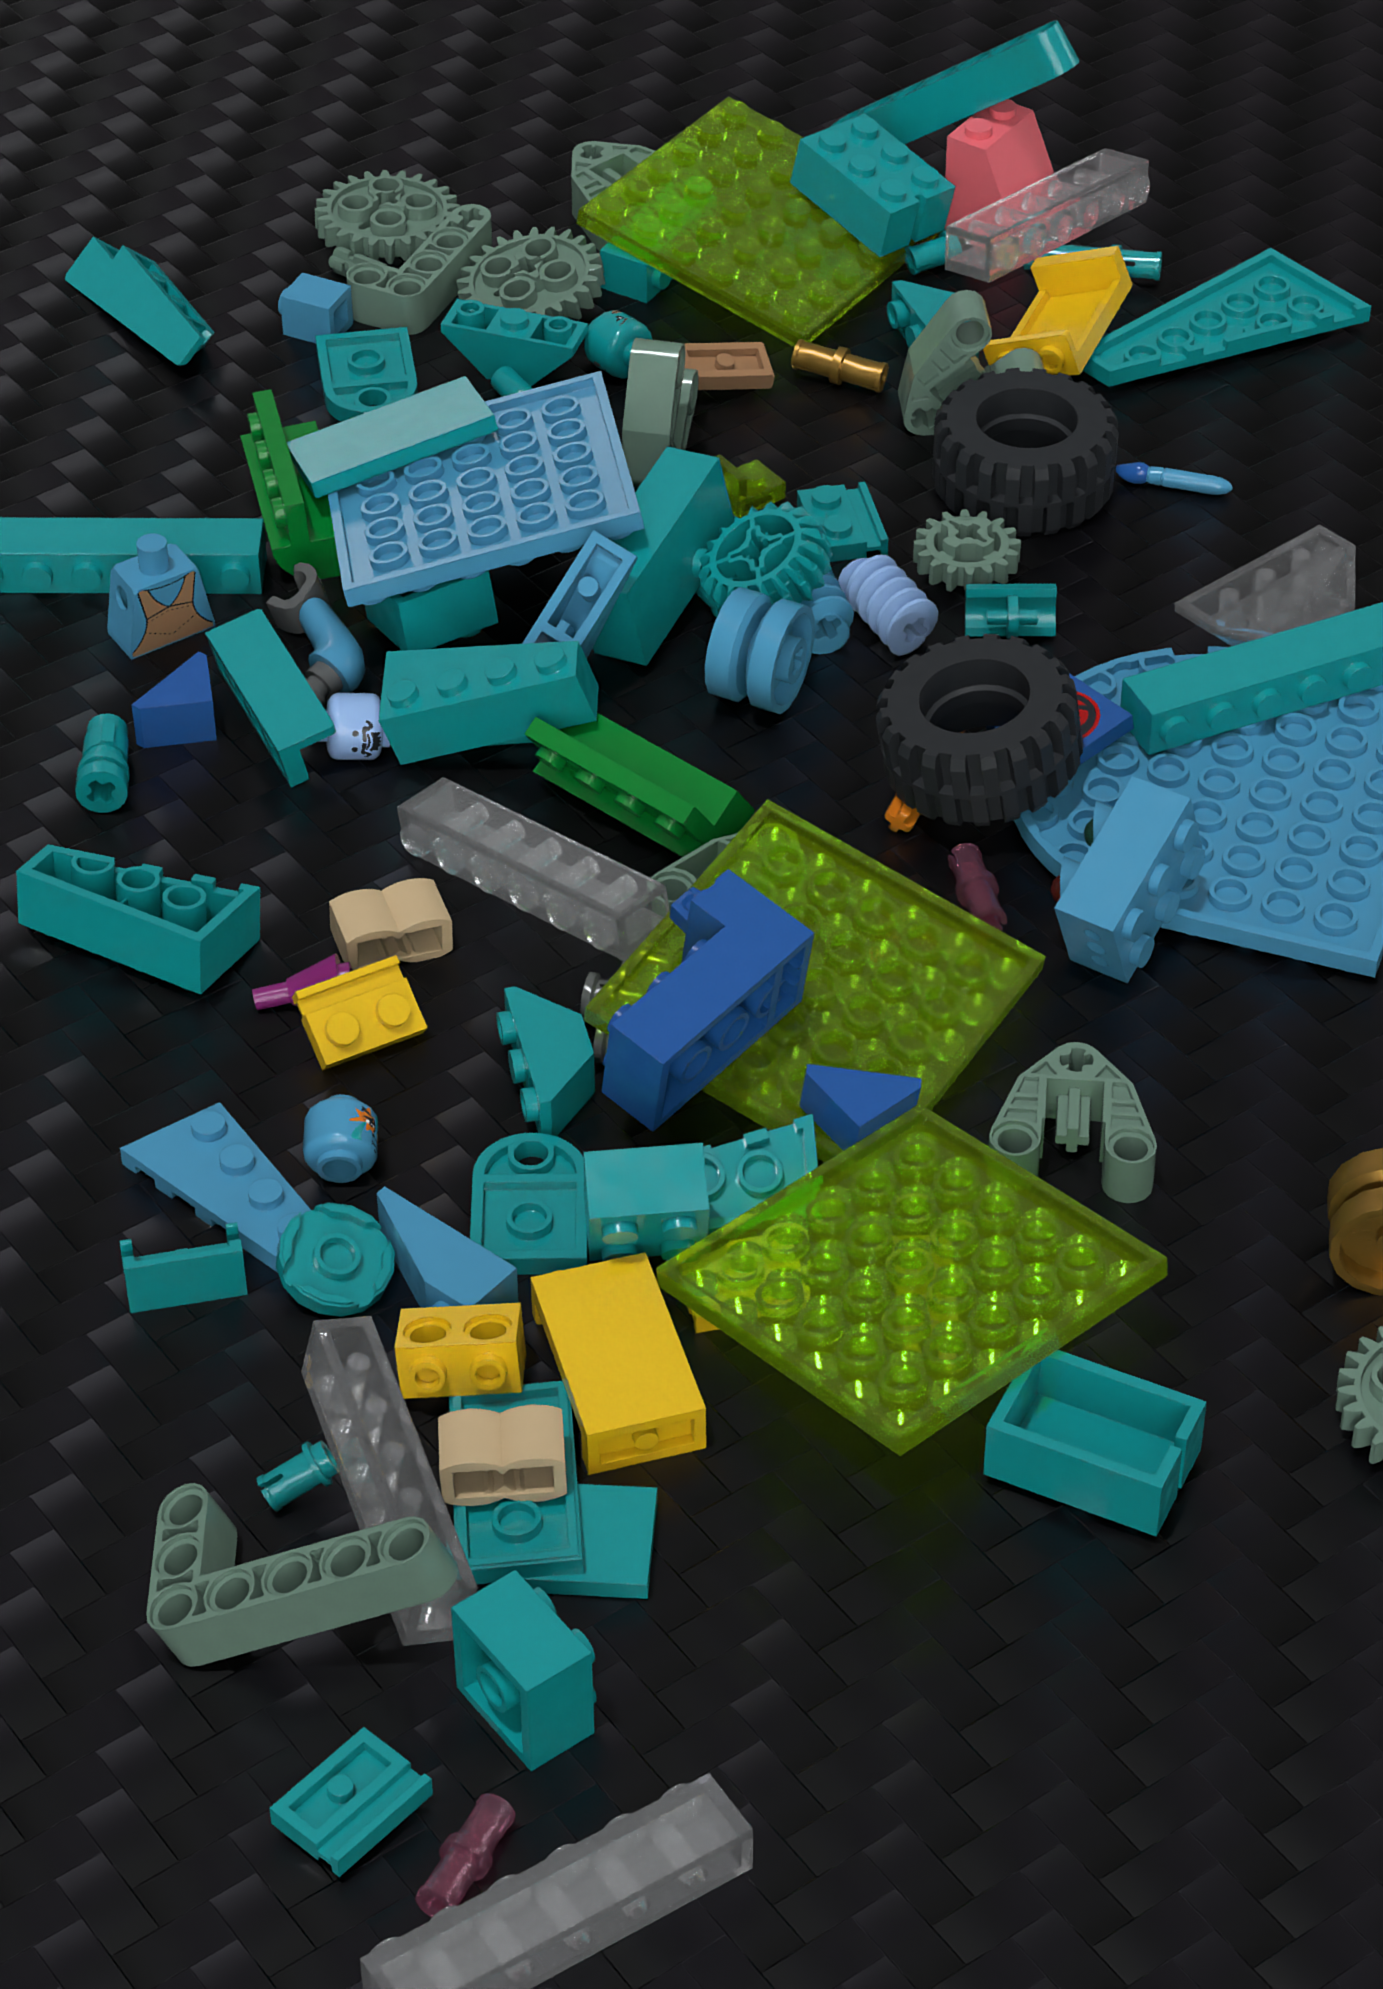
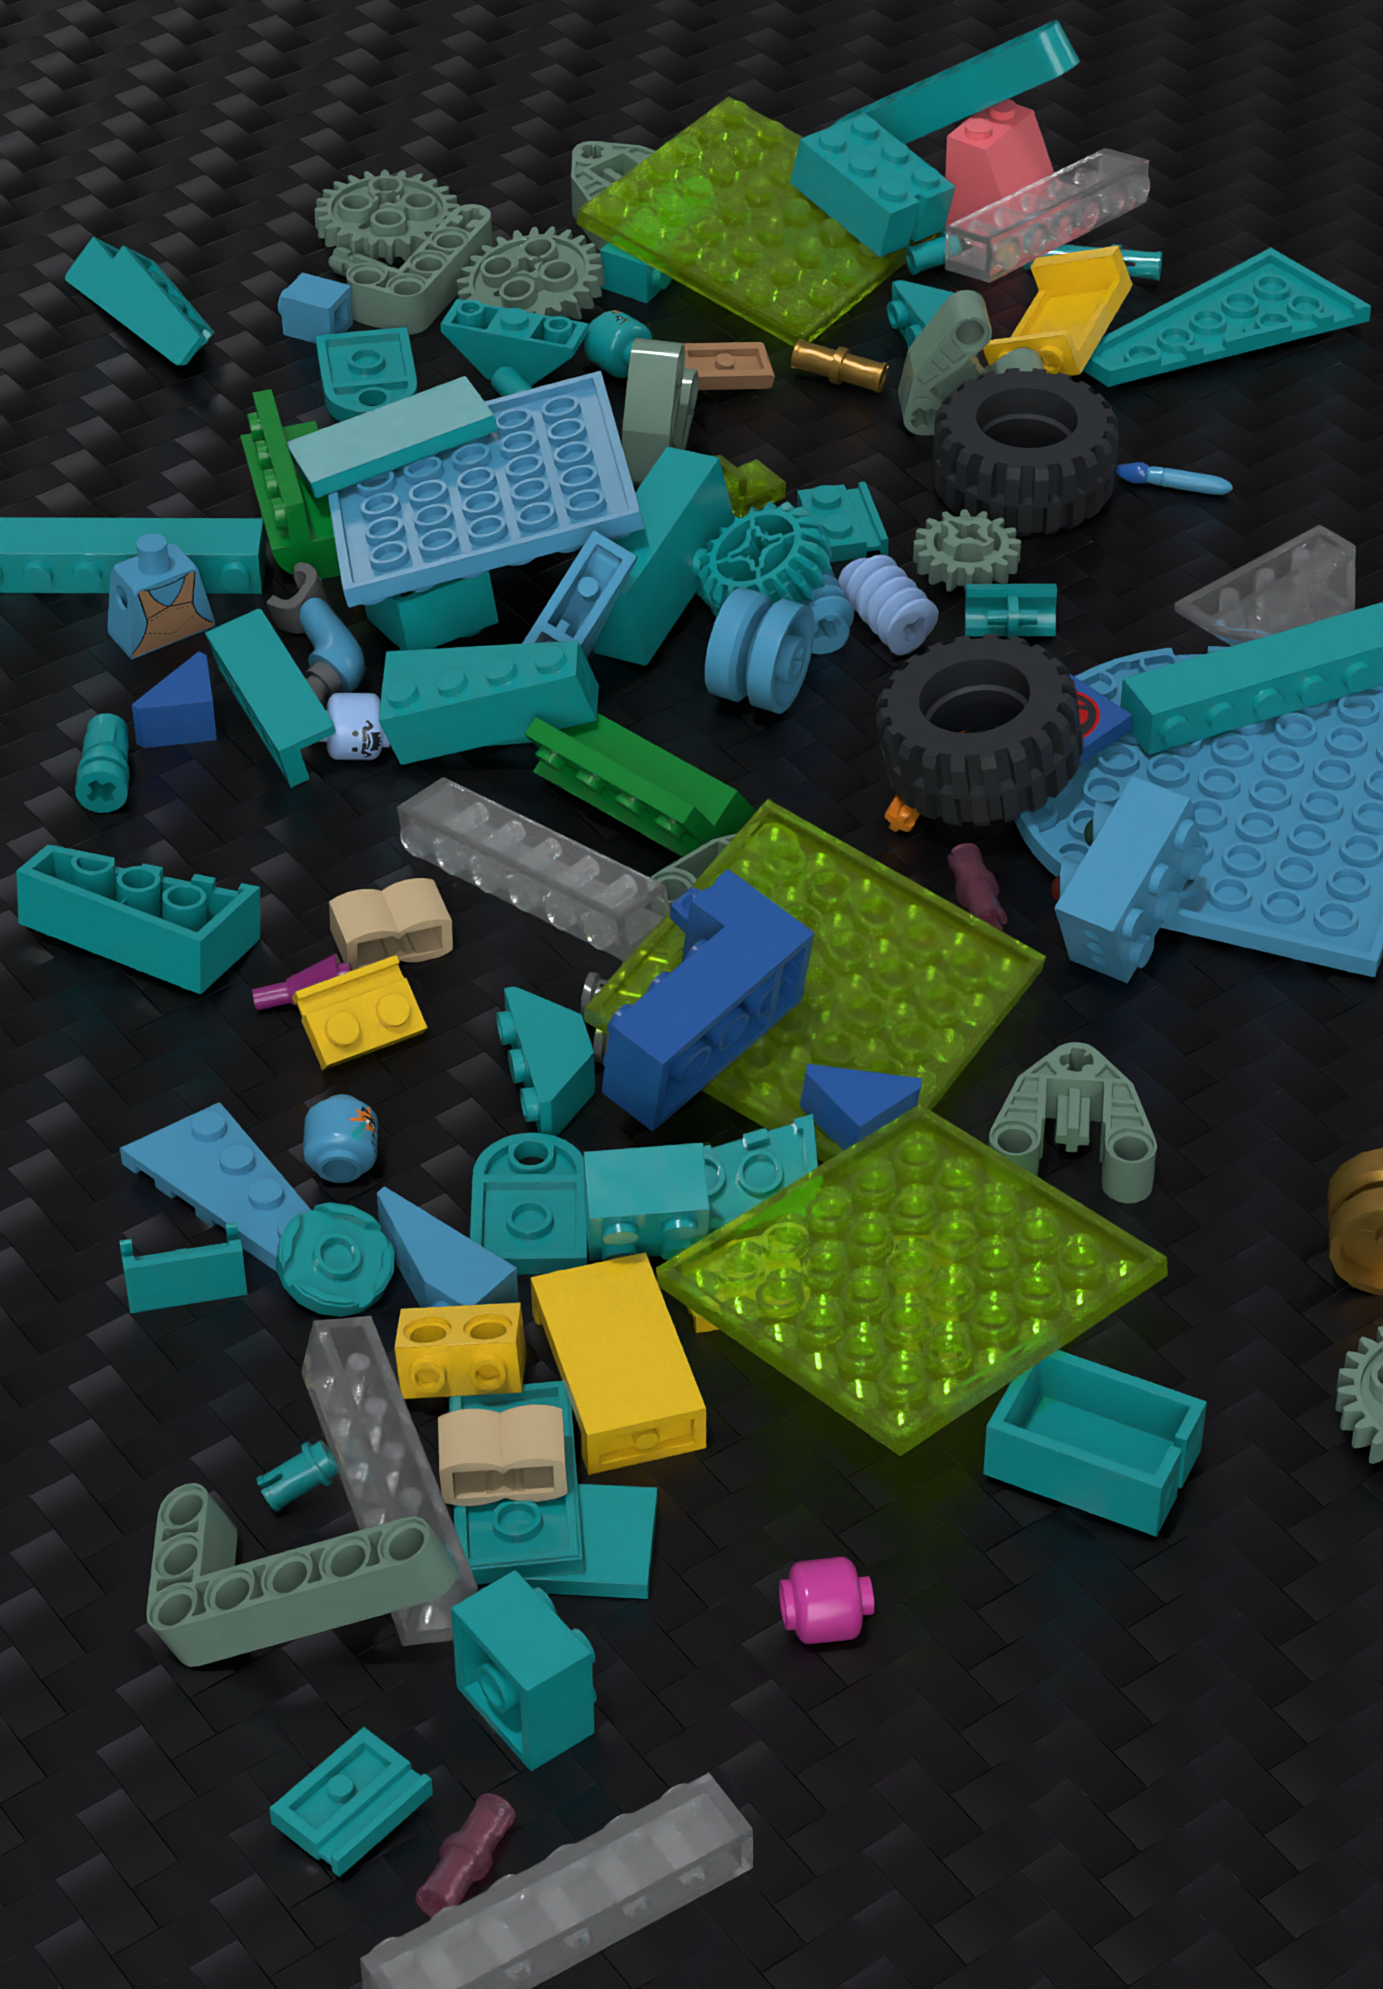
none -> dark pink head [779,1557,874,1644]

